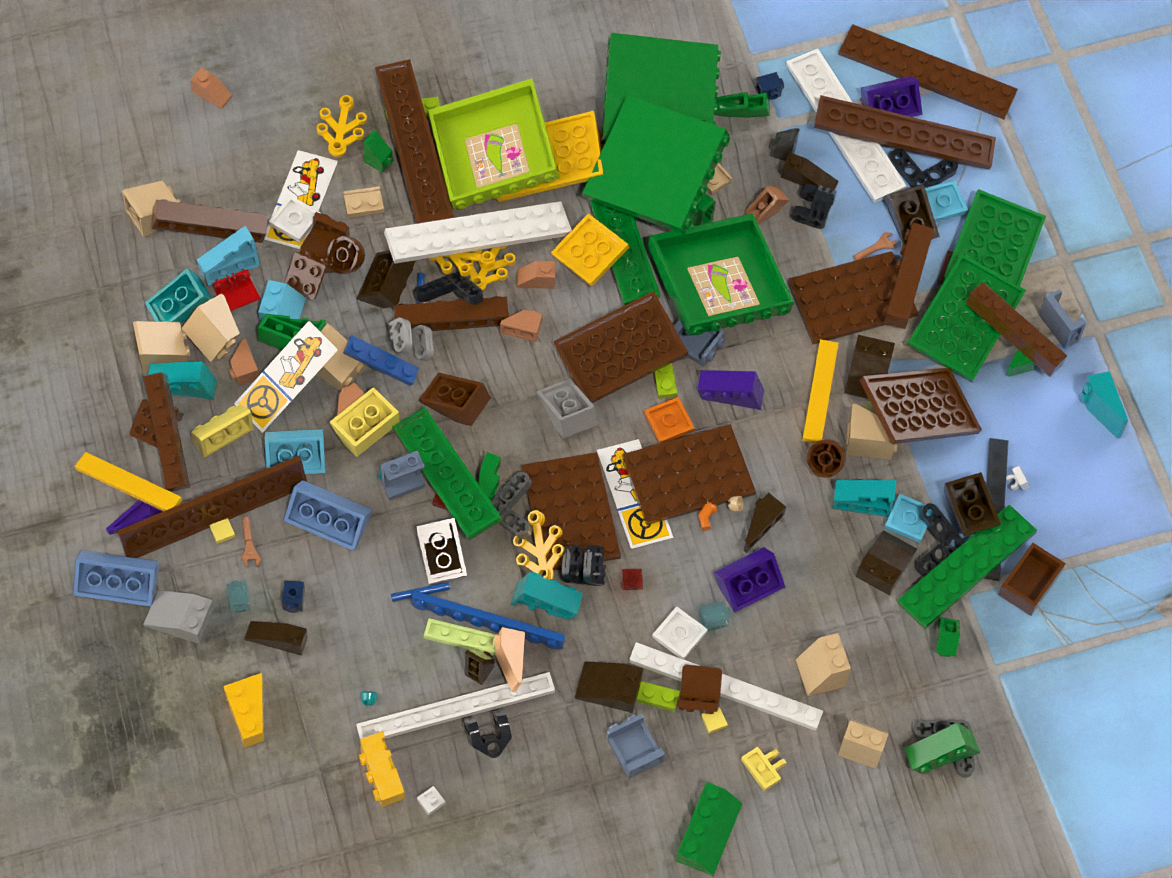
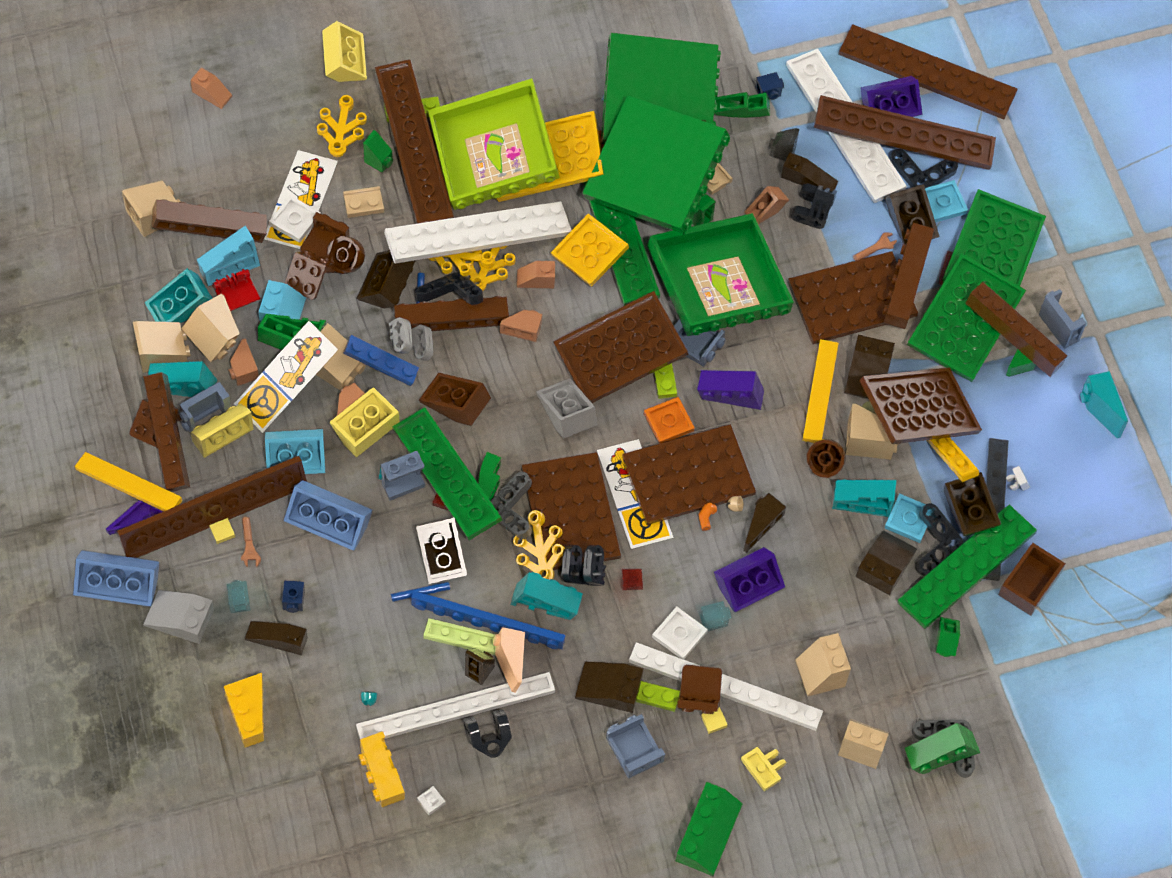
none -> sand blue panel [179,382,231,433]
none -> light yellow slope [322,21,367,82]
none -> yellow tile [926,438,979,482]

